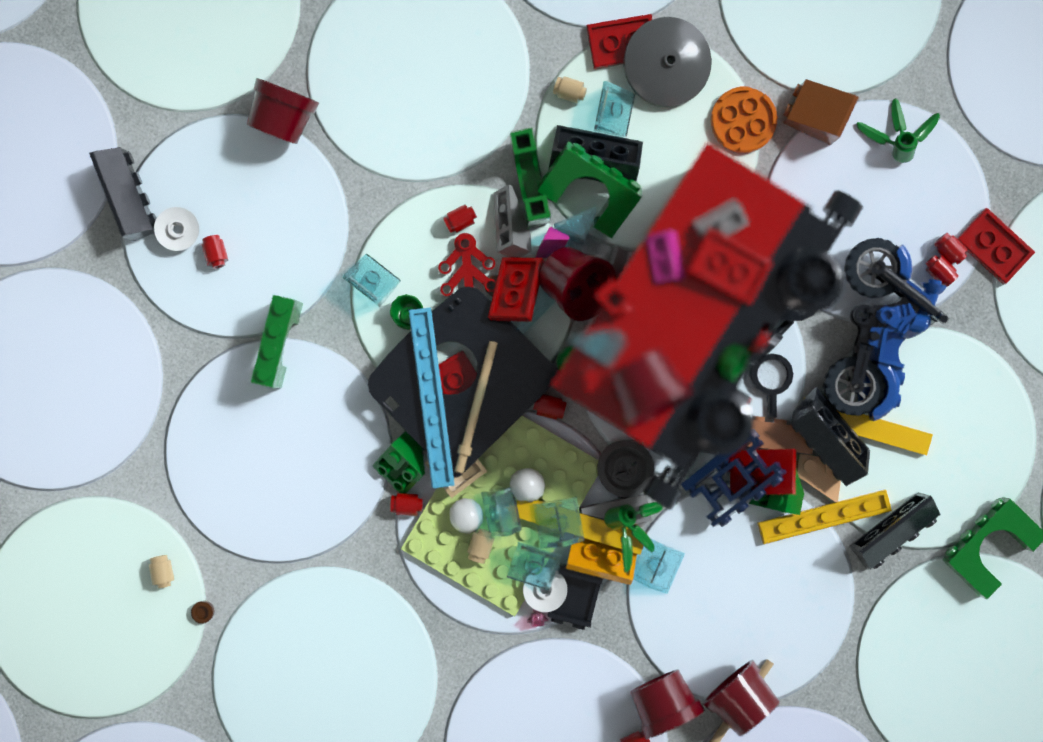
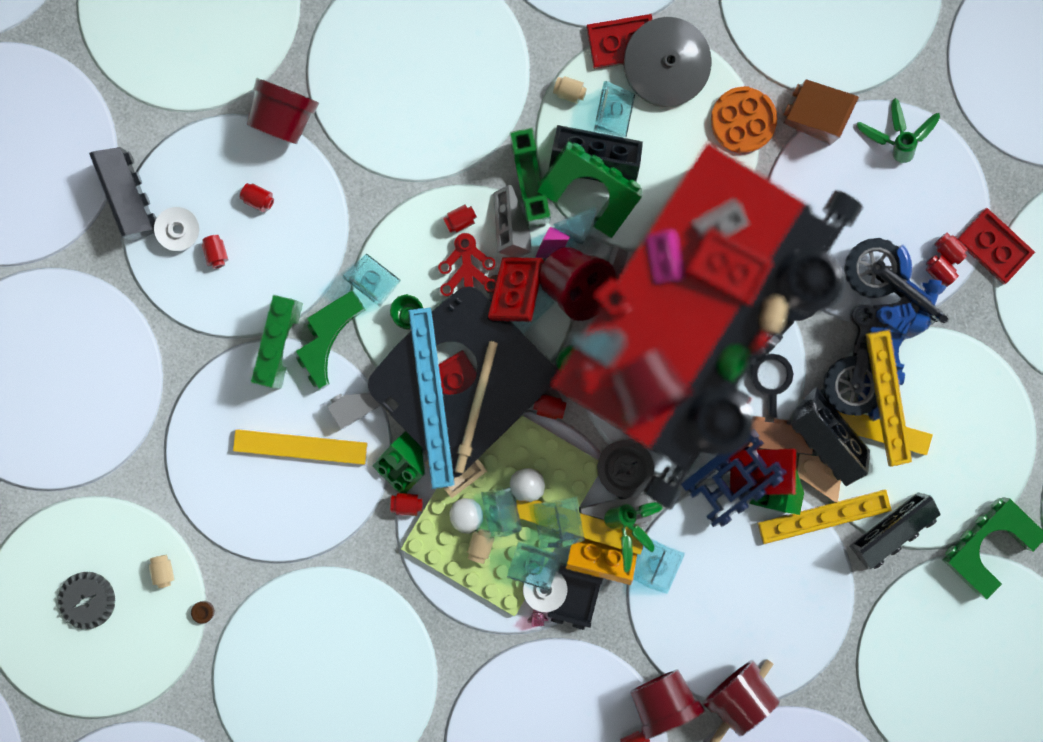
none -> dark grey gear [57,571,116,630]
none -> yellow tile [233,429,368,465]
none -> red brick [239,183,274,212]
none -> green arch [296,290,366,389]
none -> light grey slope [327,393,393,429]
none -> tan brick [759,296,788,333]
none -> yellow tile [865,330,912,467]

